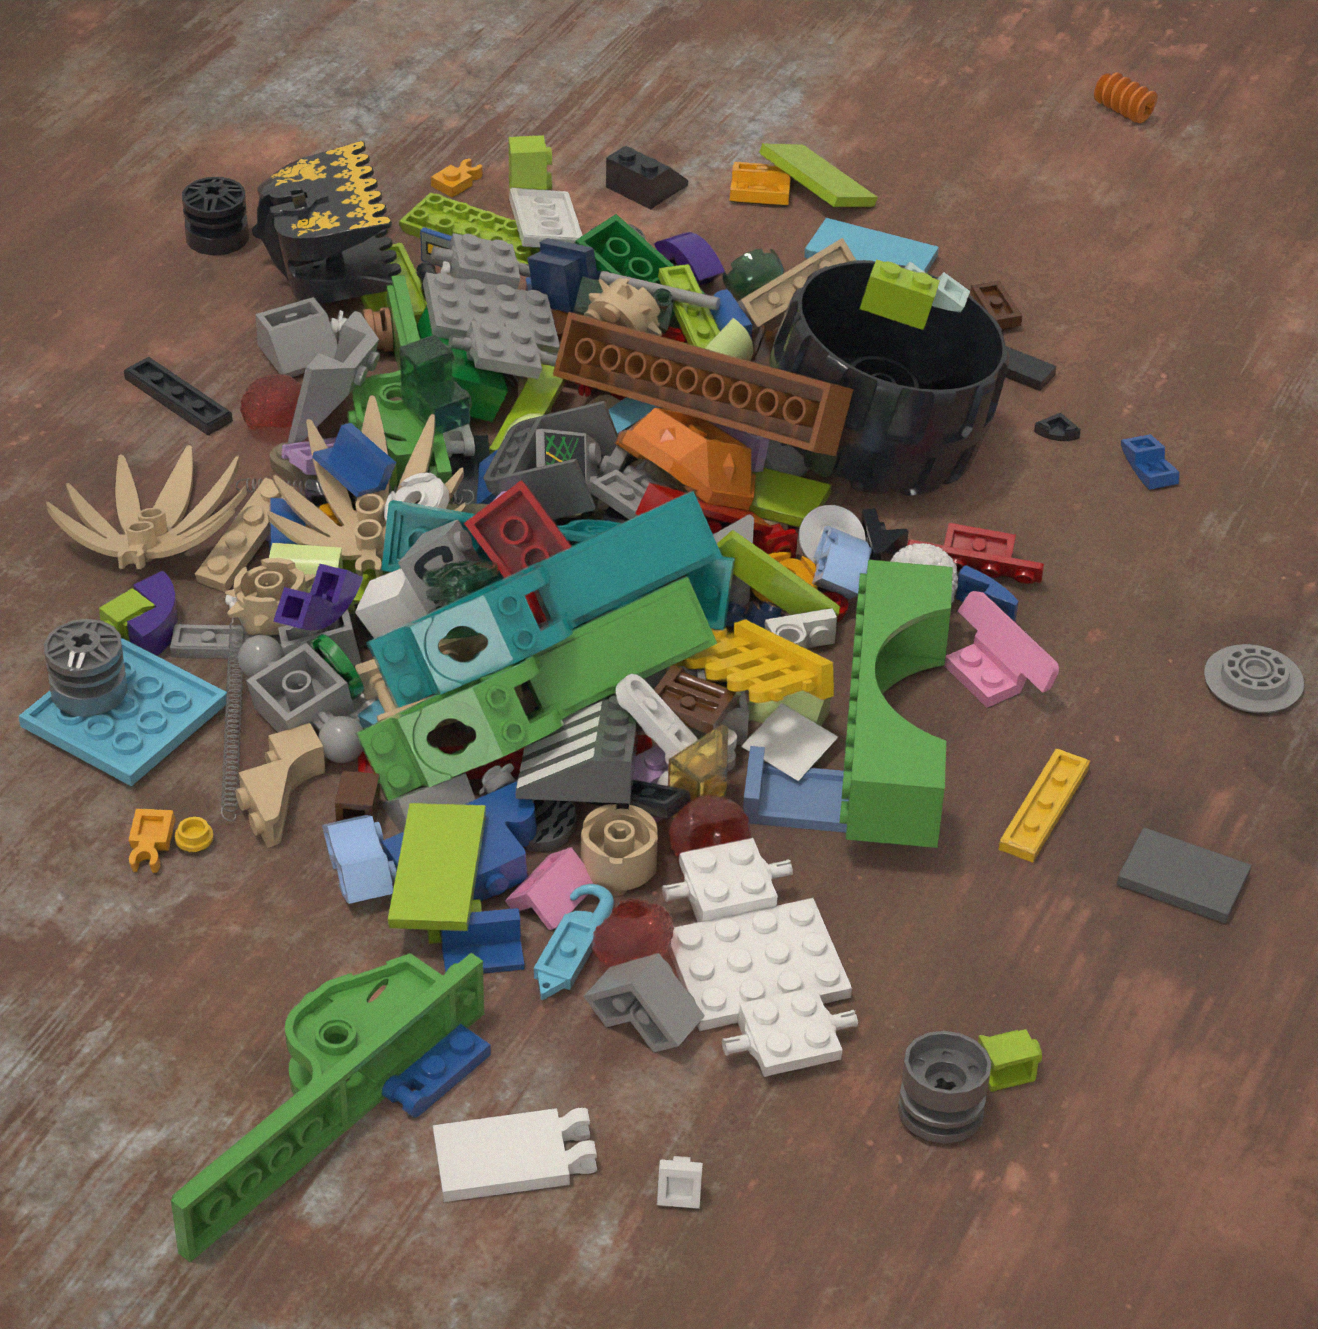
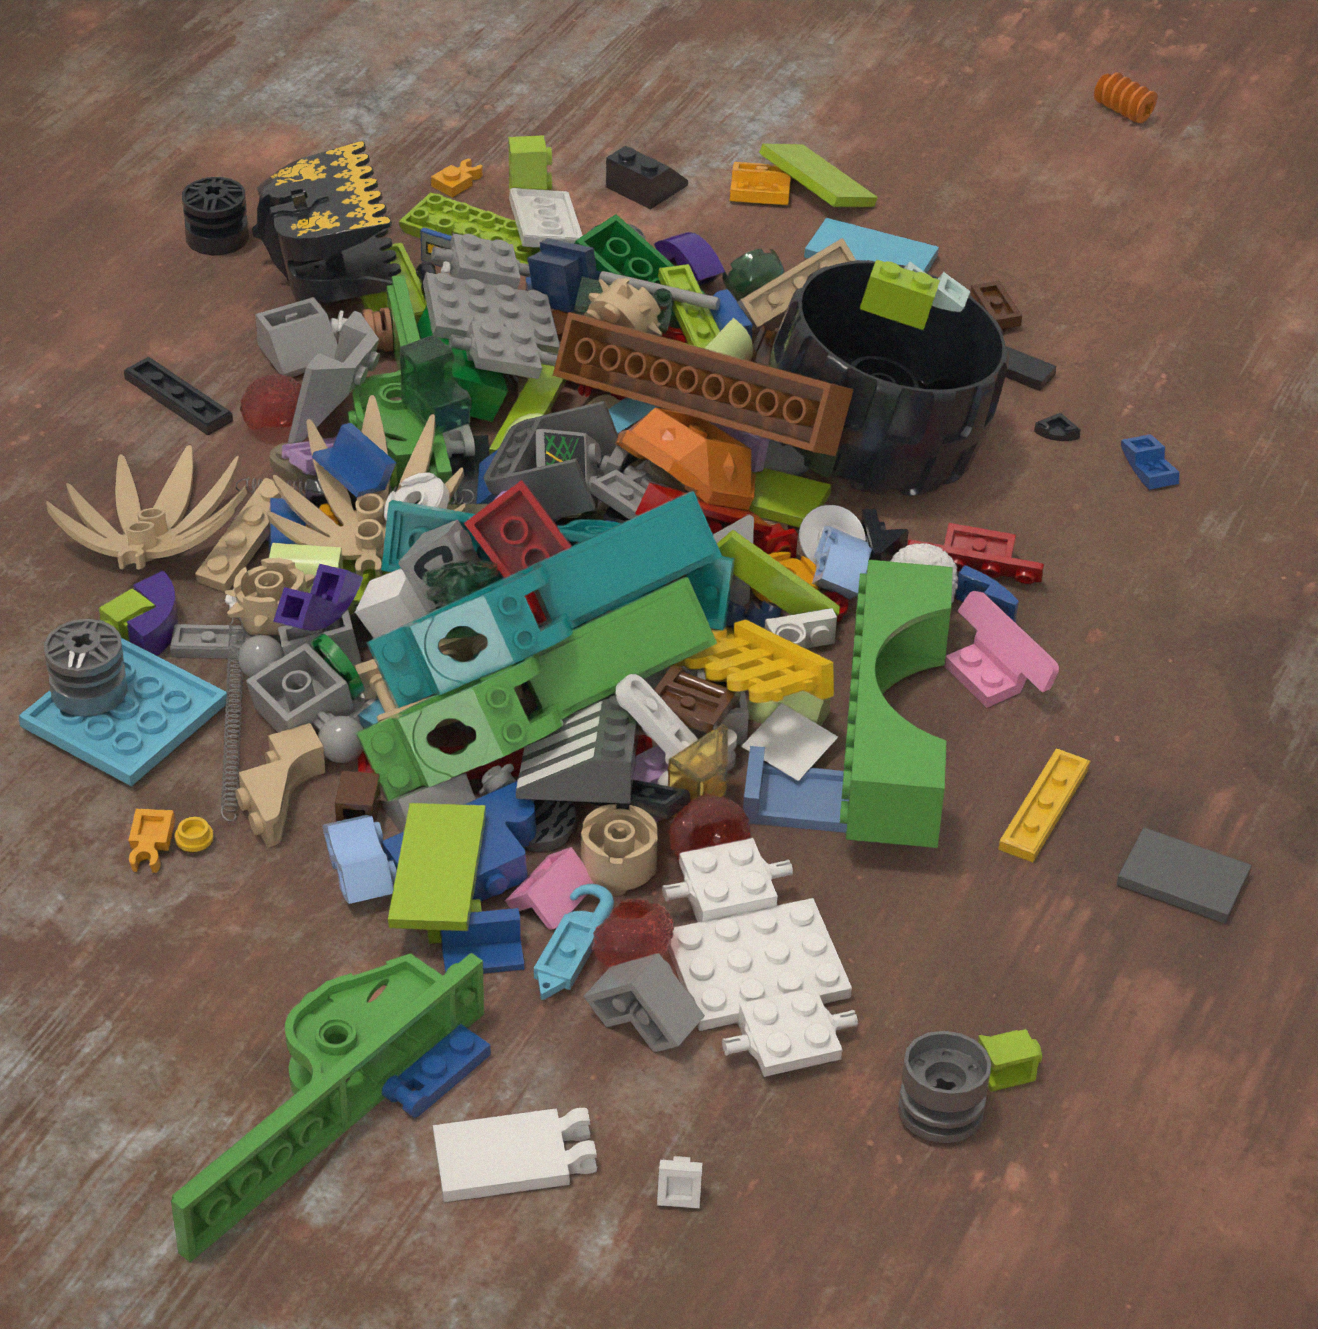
light grey wheel [1204,644,1304,713] -> none

